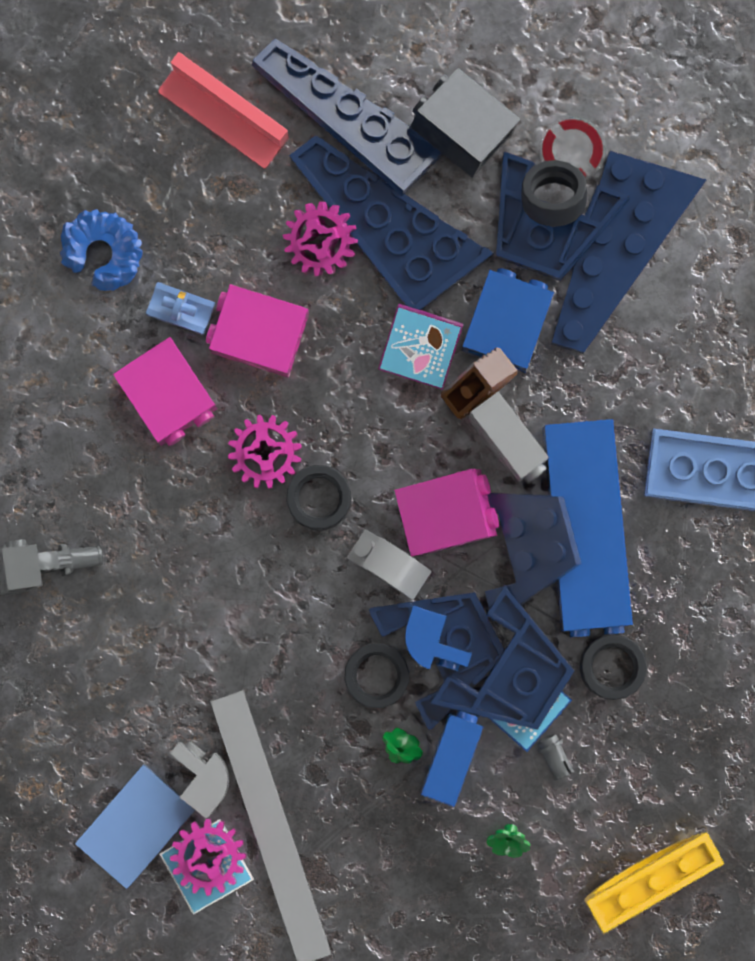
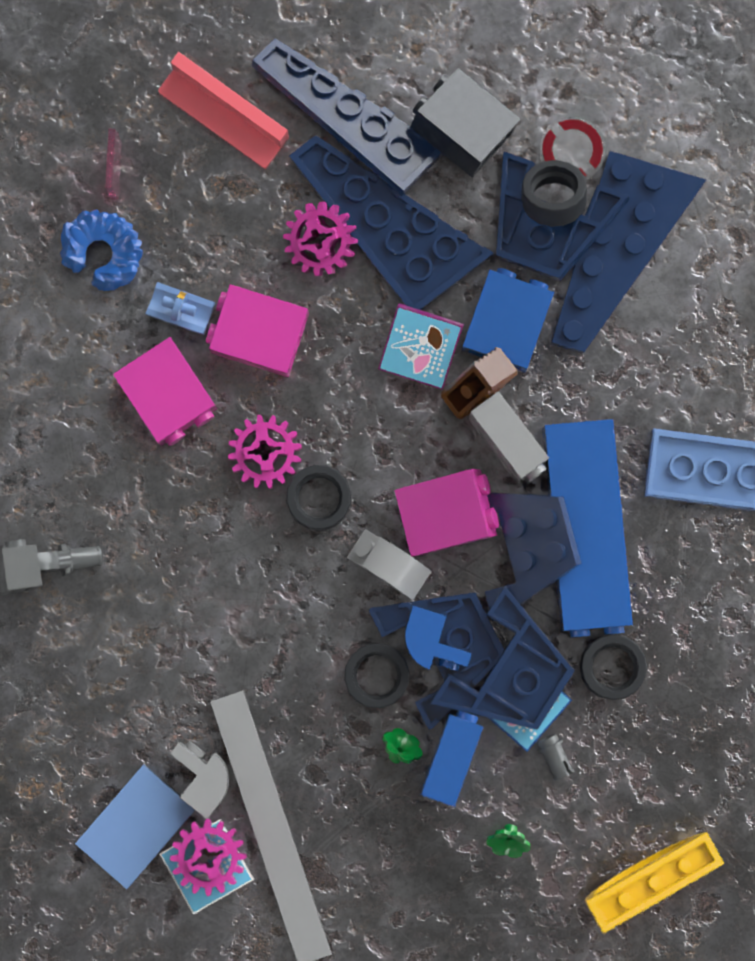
none -> clear pink piece [105,129,122,200]

